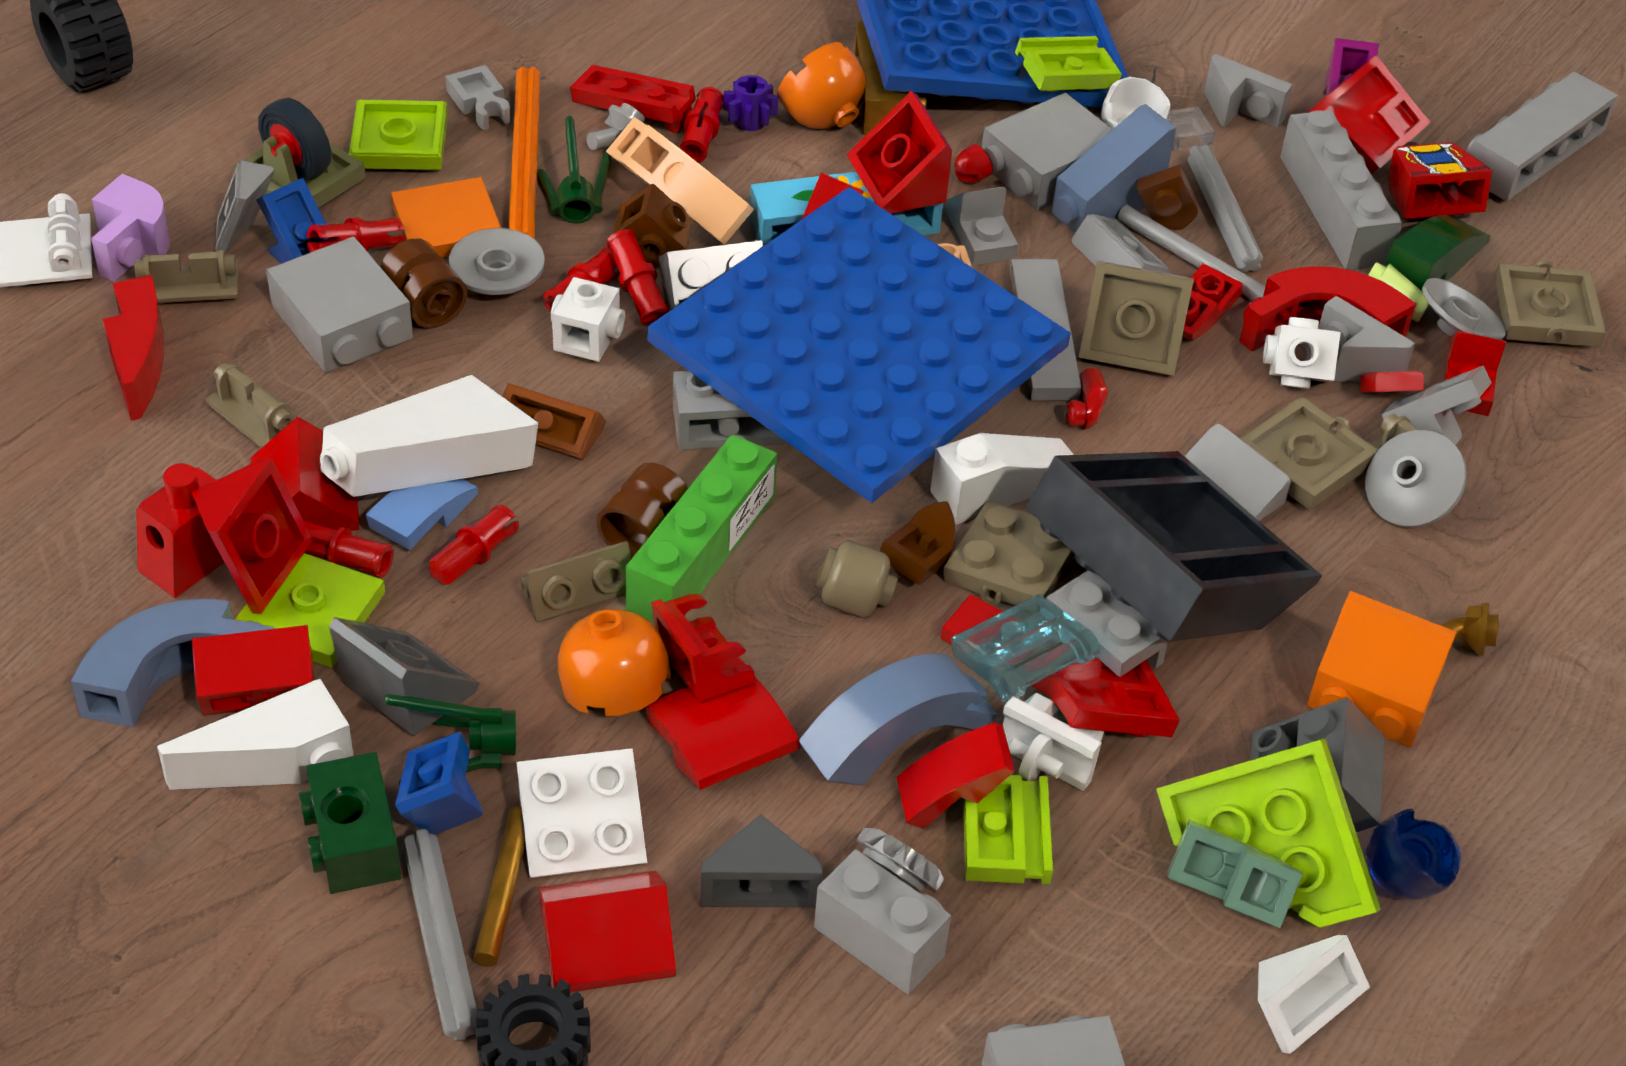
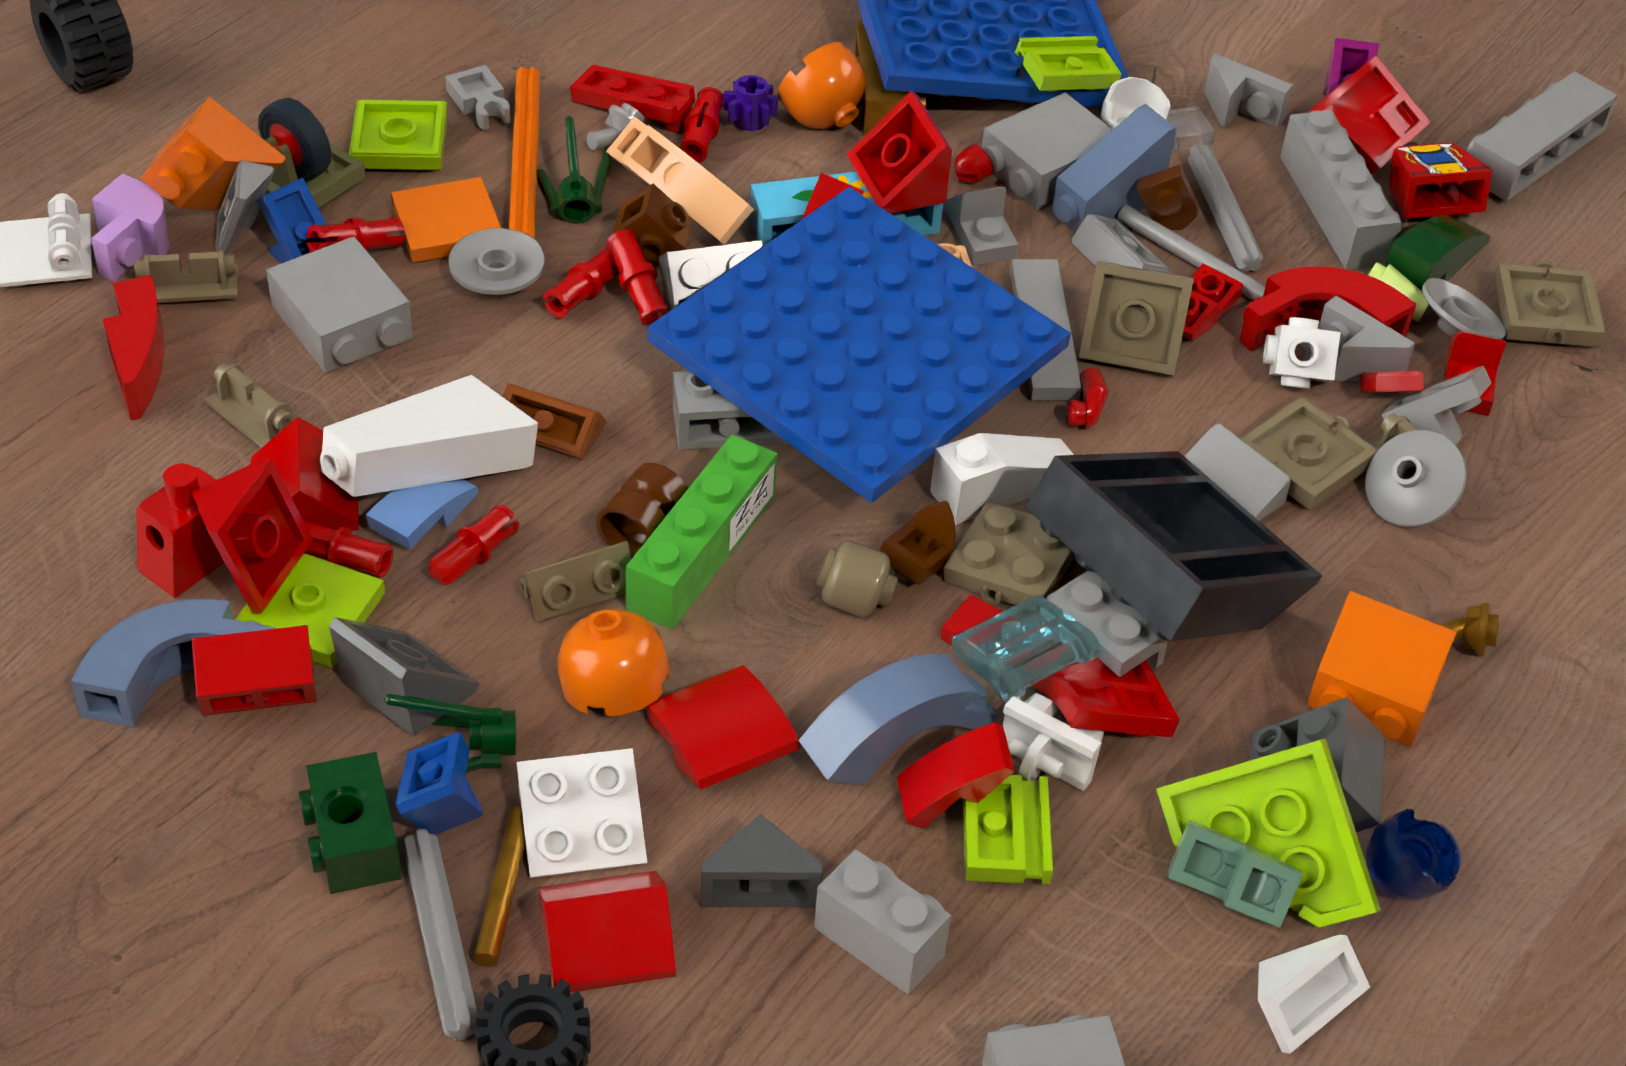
white slope [157,679,354,790] -> none
reddish brown wheel [380,238,467,328] -> none
white brick [551,277,625,362] -> none
red hinge [651,594,756,702] -> none
light grey gear [856,828,944,893] -> none
none -> orange slope [140,96,286,210]

